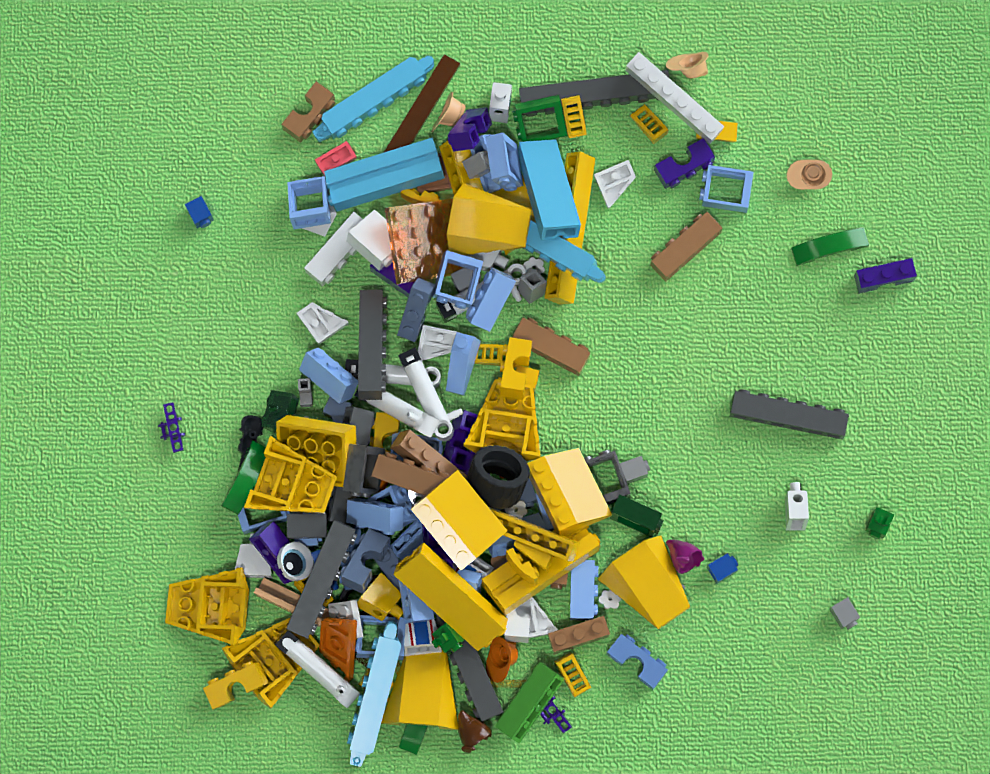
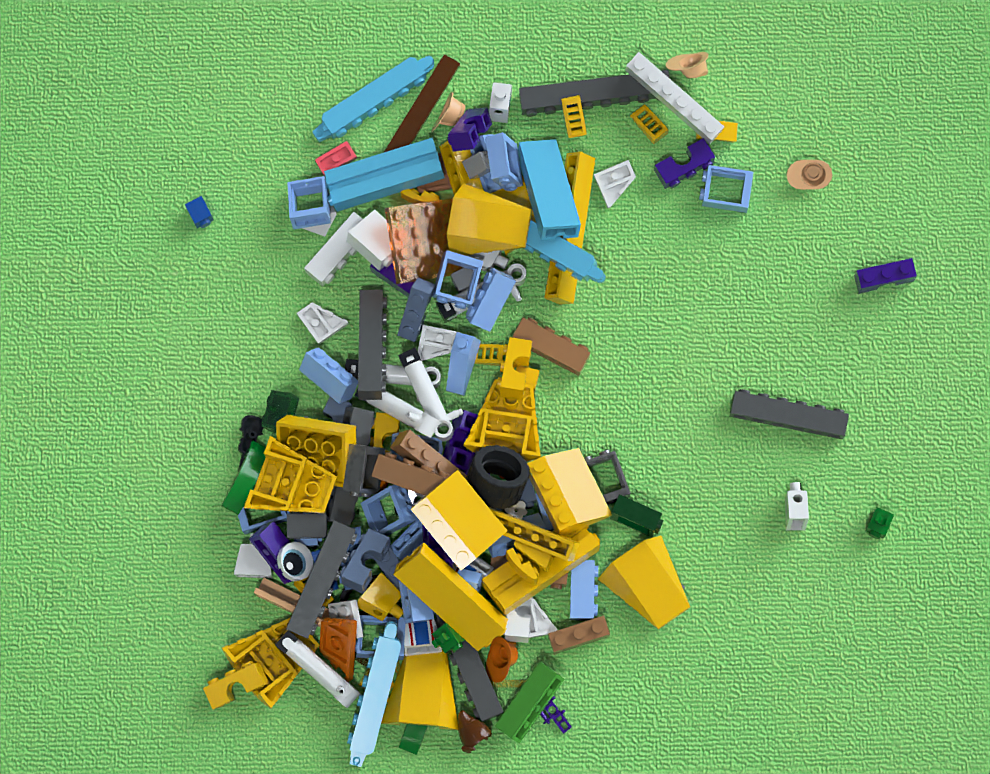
dark purple piece [158,402,185,453] -> none
yellow wedge [165,567,249,646] -> none
medium nougat arch [281,81,335,143] -> none
light grey piece [298,378,313,407] -> none
light blue brick [346,497,404,535] -> none
green window [512,95,567,142] -> none
light grey brick [518,269,547,304] -> none
white plant [523,257,545,275] -> none
yellow slope [554,652,591,697] -> none
white plant [598,590,621,609] -> none
medium blue arch [606,634,668,690] -> none
light grey brick [620,456,650,484] -> none
medium nougat brick [650,212,723,282] -> none
magenta hat [666,539,705,574] -> none
blue brick [707,553,739,584] -> none
green slope [791,228,869,266] -> none
light grey brick [829,597,860,630] -> none

